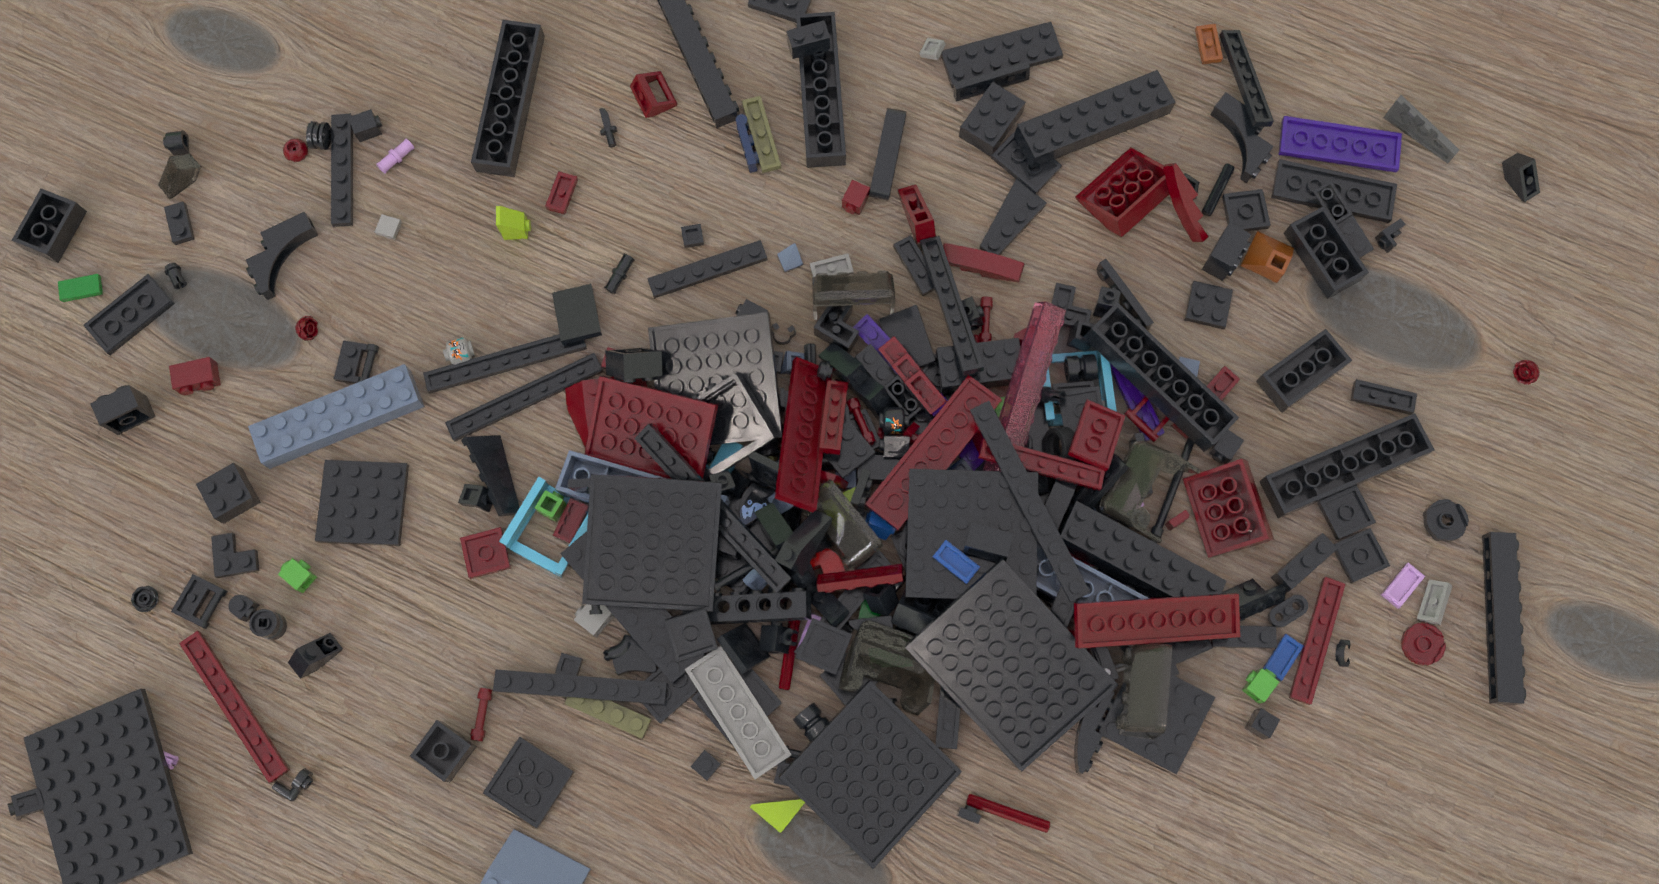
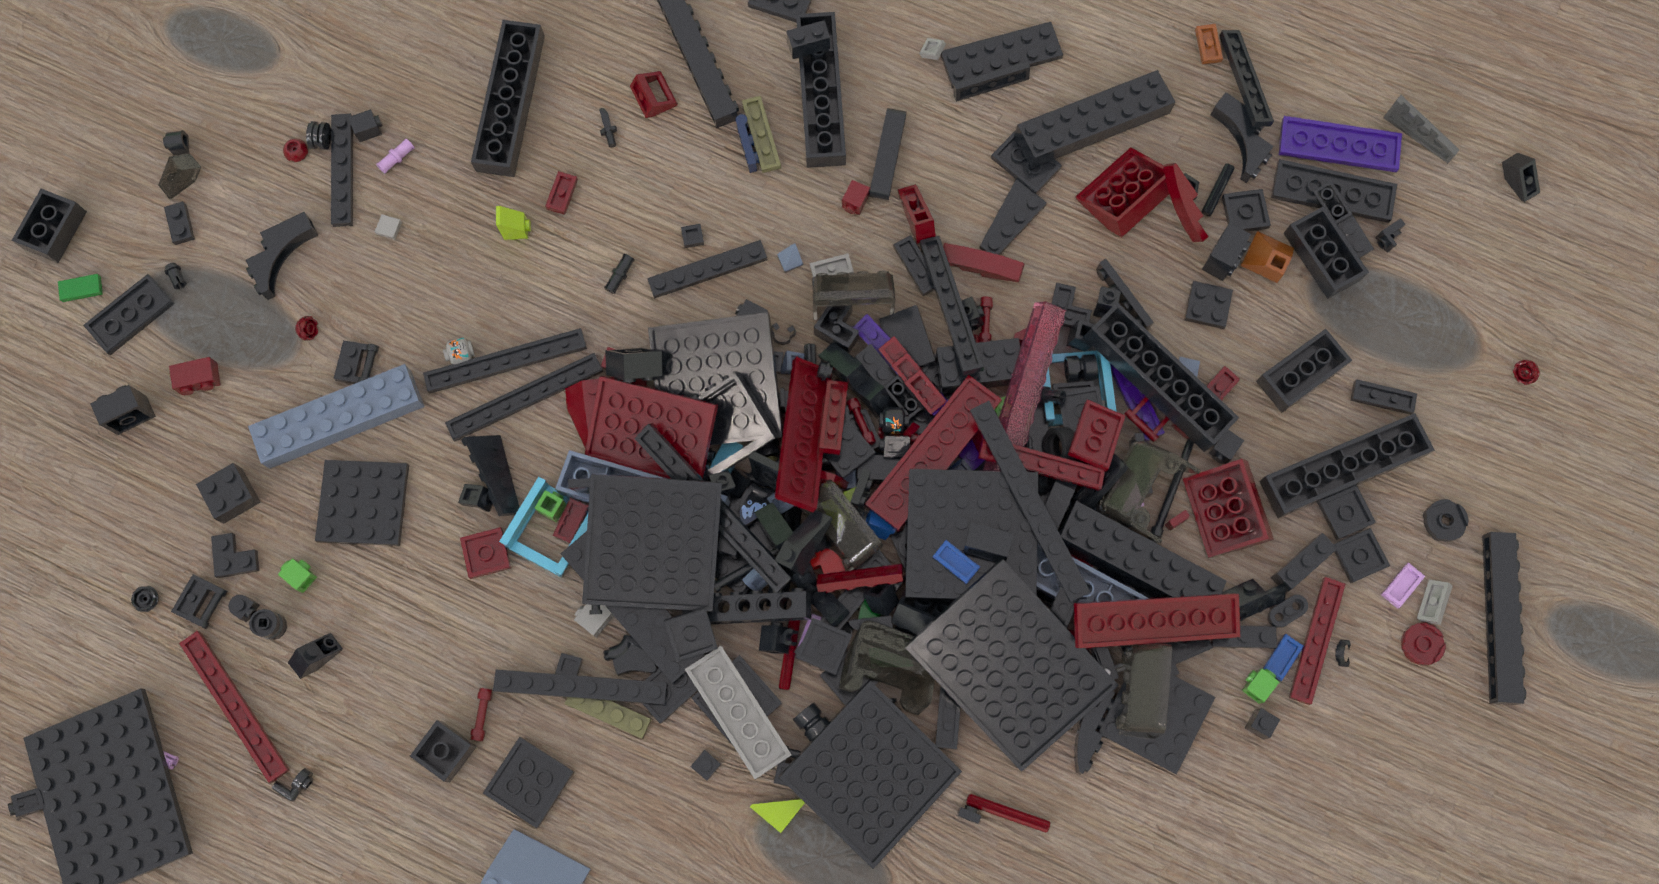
black tile [552,284,602,345] -> none
black plate [717,623,771,674] -> none
black brick [959,82,1026,157] -> none

